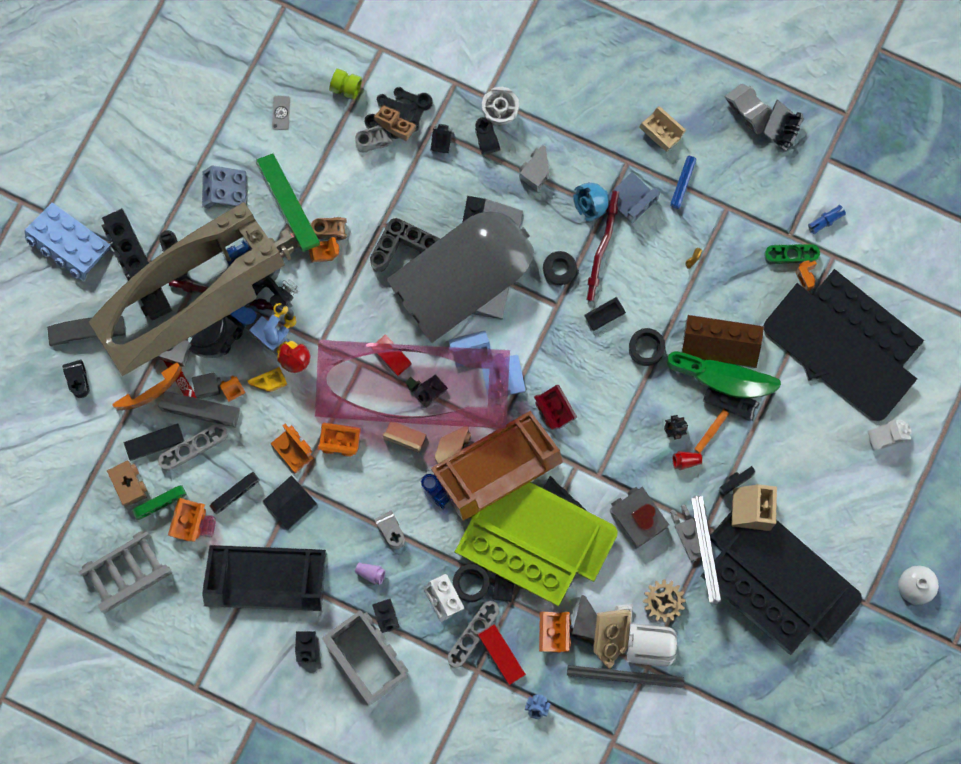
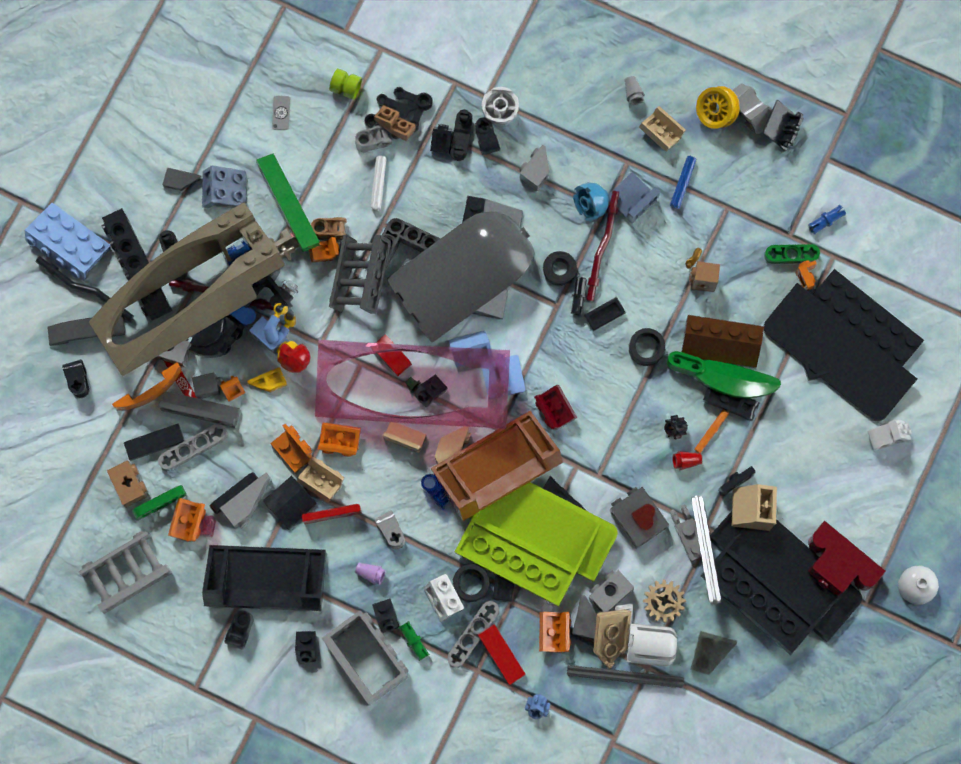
none -> black bar [35,256,134,322]
none -> dark grey tile [162,167,201,191]
none -> light grey slope [220,472,271,529]
none -> black piece [224,610,254,650]
none -> tan bracket [297,457,344,503]
none -> red tile [302,504,362,524]
none -> dark grey fence [329,234,391,314]
none -> white axle [370,156,386,211]
none -> green pin [399,621,430,661]
none -> black piece [450,109,473,161]
none -> black axle [571,277,587,315]
none -> light grey brick [589,570,634,612]
none -> light grey cone [625,76,645,105]
none -> medium nougat brick [689,261,720,292]
none -> clear smoke wing [690,631,737,675]
none -> yellow wheel [696,86,740,129]
none -> dark red brick [808,520,886,596]

